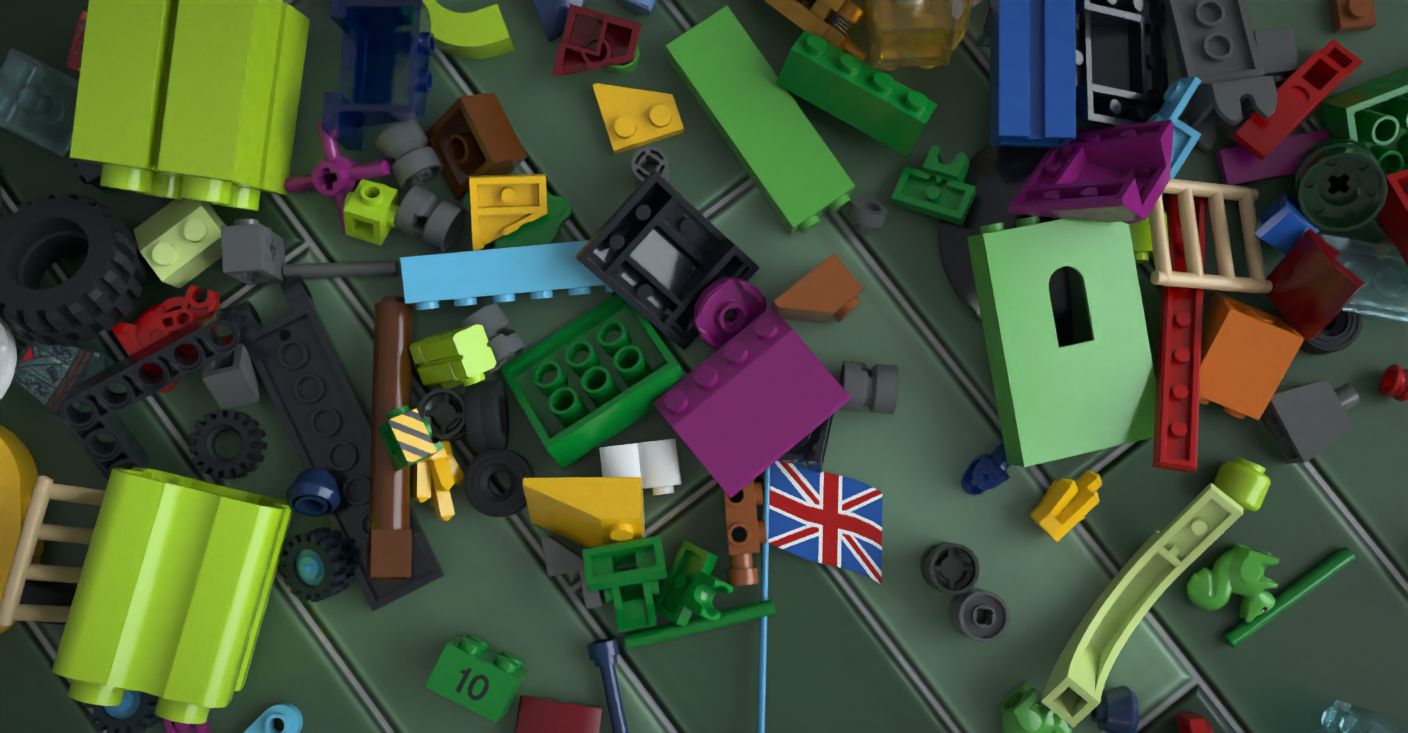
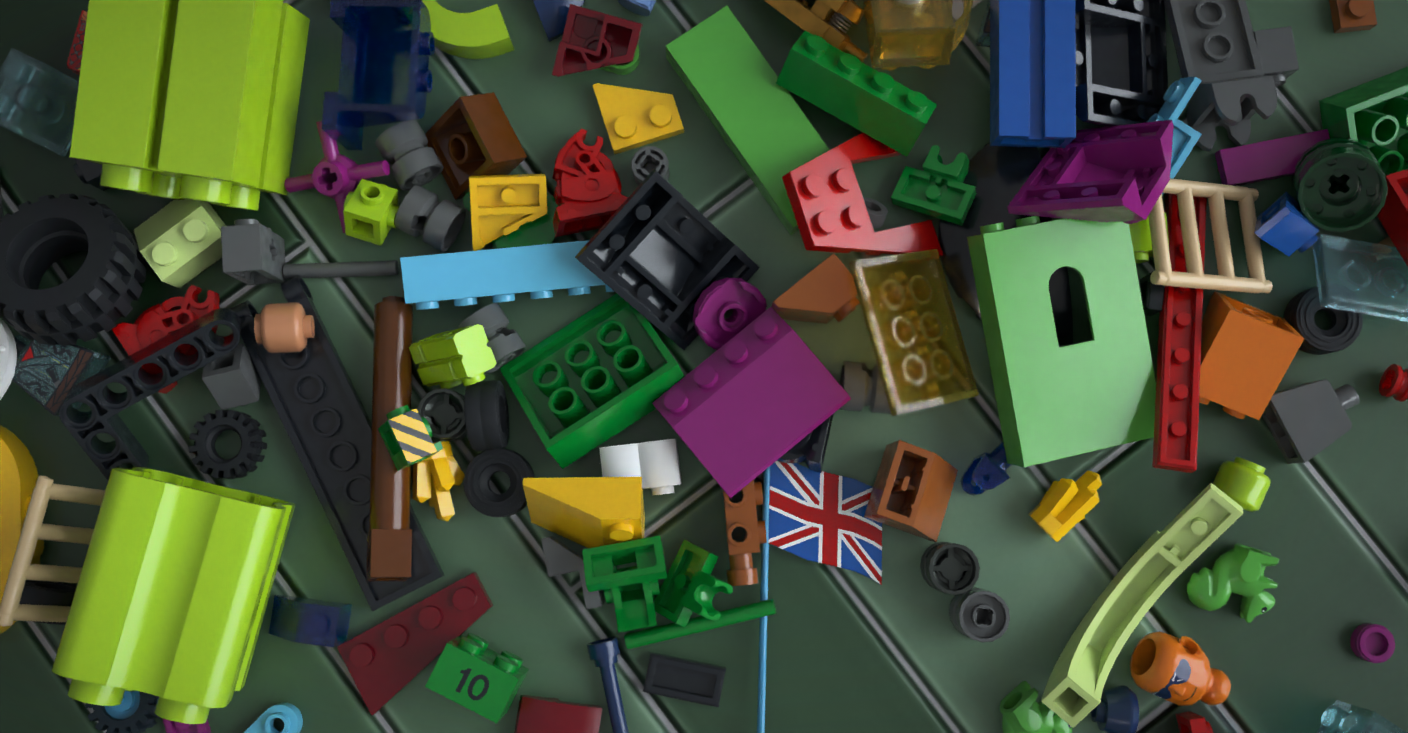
black wheel [280,527,356,603] -> none
dark blue cone [285,467,341,517] -> none
green bar [1223,547,1356,648] -> none
red slope [1233,39,1363,161] -> none
dark red slope [1266,228,1365,342] -> none
none -> nougat head [254,302,315,354]
none -> slope [269,595,352,647]
none -> dark red wing [337,572,493,716]
none -> red piece [552,129,628,237]
none -> black tile [643,652,726,707]
none -> wing [782,133,943,260]
none -> clear yellow slope [849,249,979,416]
none -> dark orange slope [864,440,958,542]
none -> orange piece [1130,631,1231,706]
none -> black tile [1139,272,1165,316]
none -> magenta tile [1350,623,1395,663]

